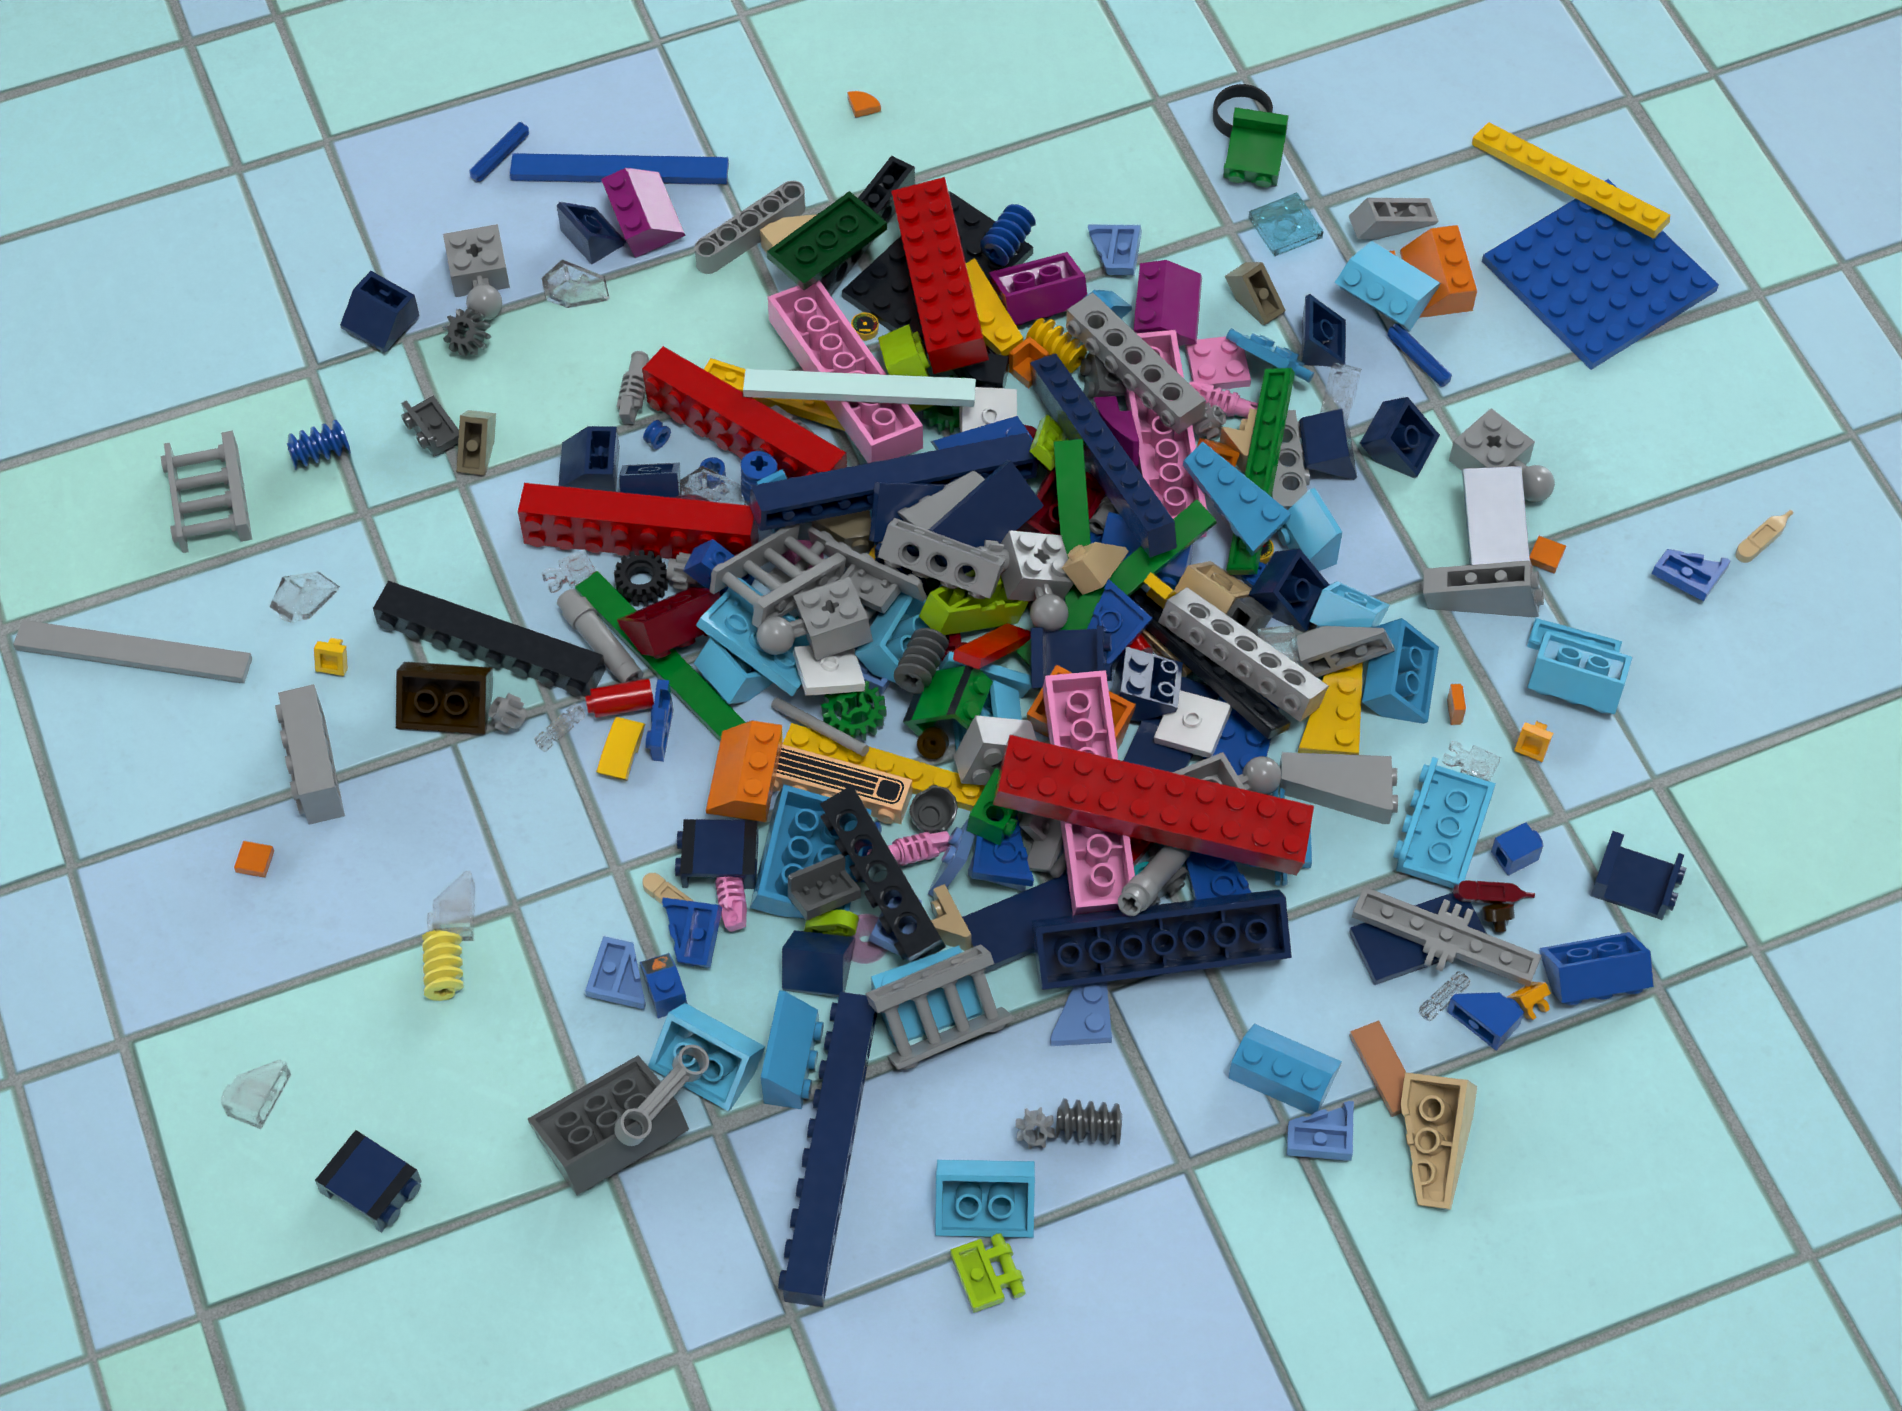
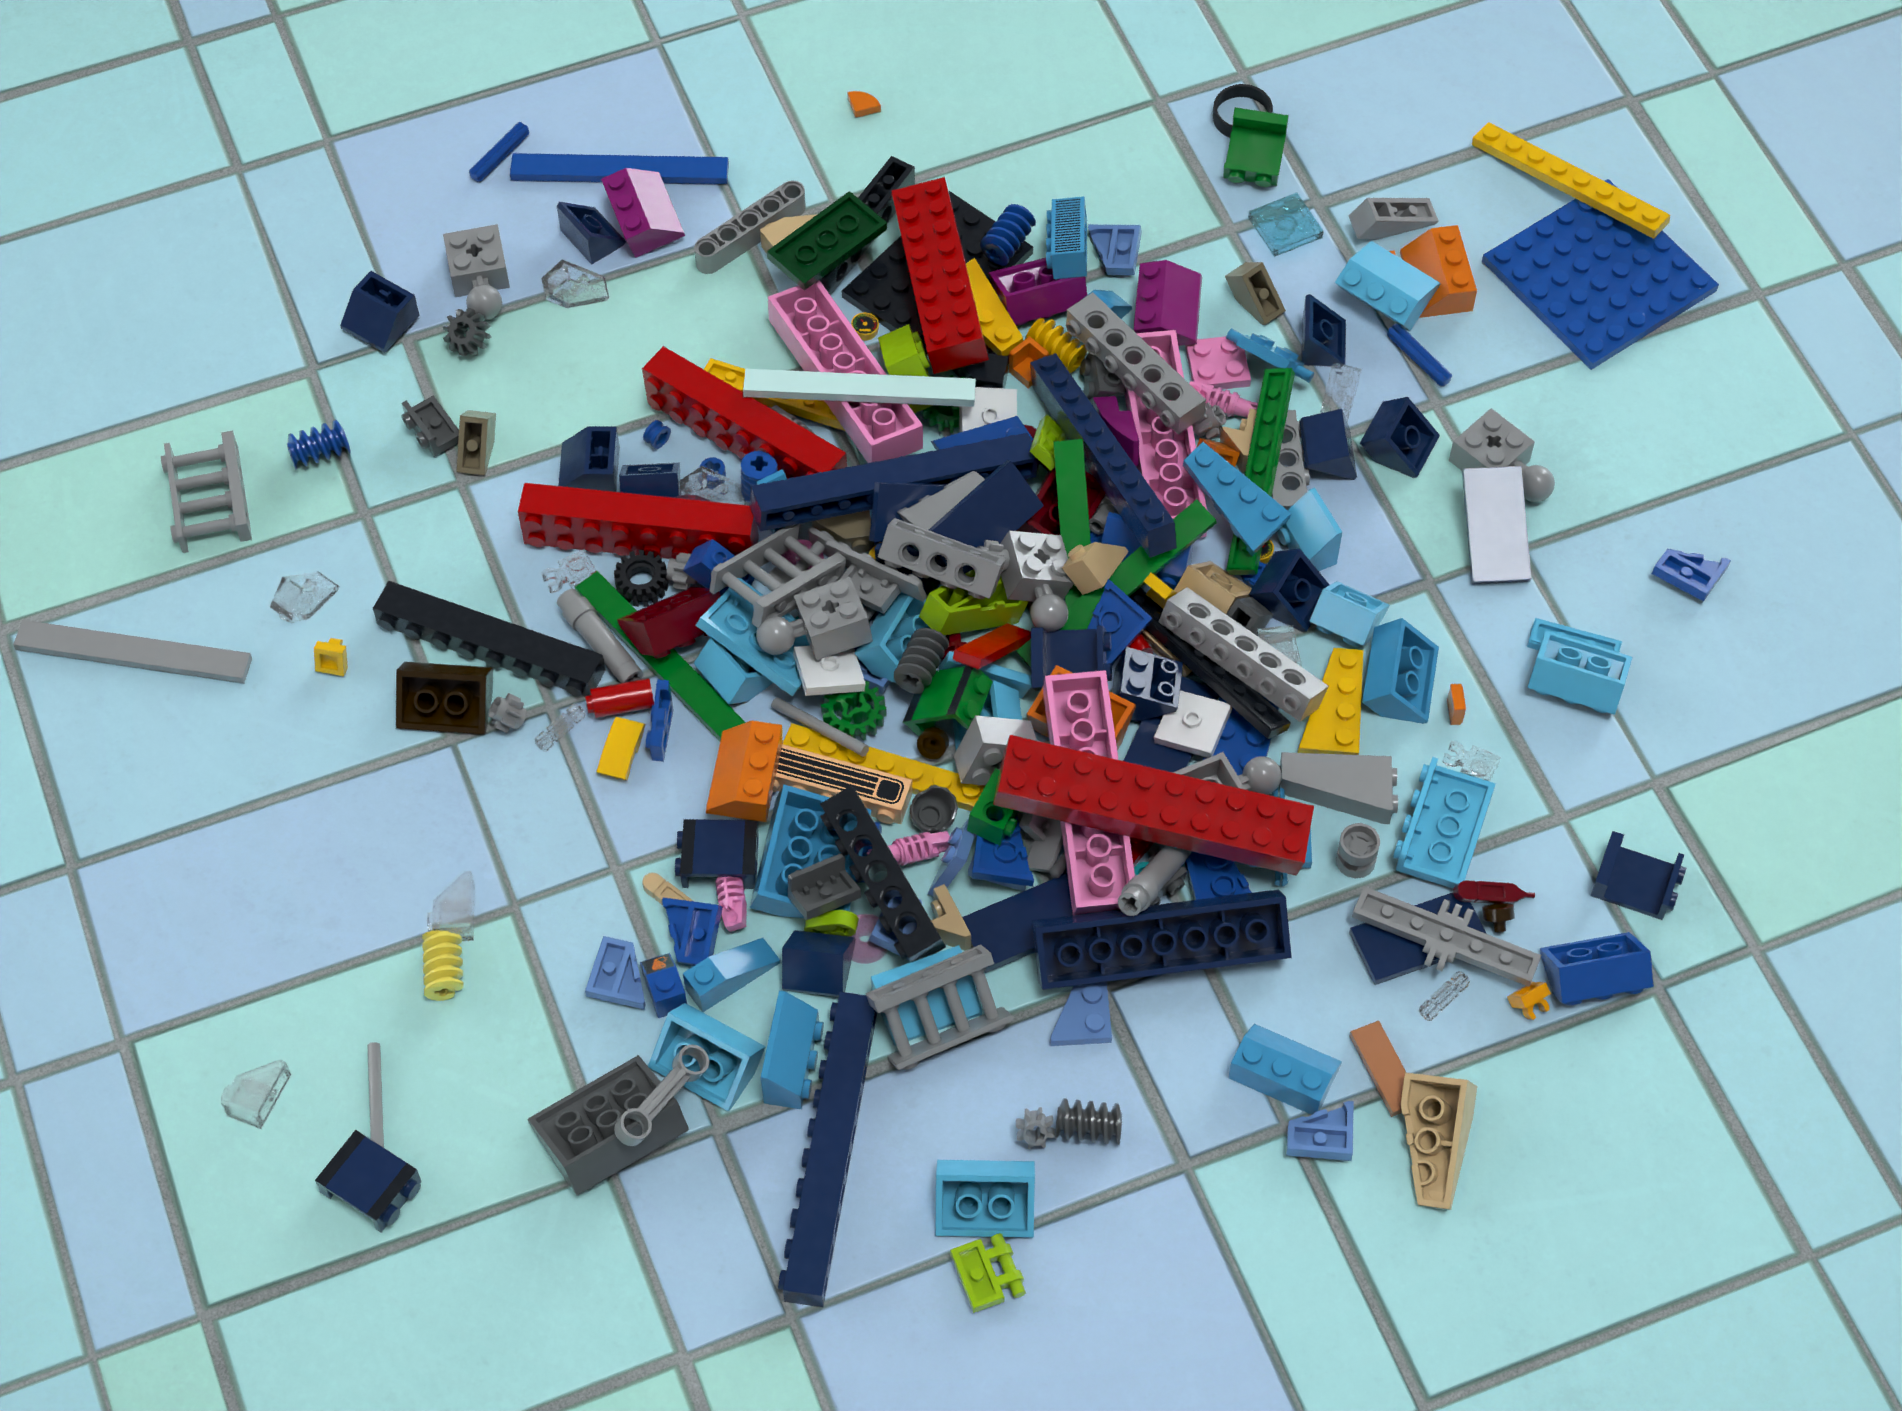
orange tile [234,841,274,878] -> none
light grey brick [275,684,345,825] -> none
light grey hinge [617,351,649,424] -> none
light grey slope [1296,626,1395,677] -> none
light grey slope [1423,560,1544,617] -> none
blue slope [1447,992,1524,1051] -> none
blue brick [1491,822,1543,876] -> none
light orange tile [1514,721,1554,762] -> none
orange tile [1530,536,1566,573] -> none
tan piece [1735,510,1793,563] -> none
none -> light grey bar [367,1042,384,1148]
none -> dark azure slope [683,938,781,1012]
none -> dark azure brick [1046,196,1087,279]
none -> light grey wheel [1336,823,1380,879]

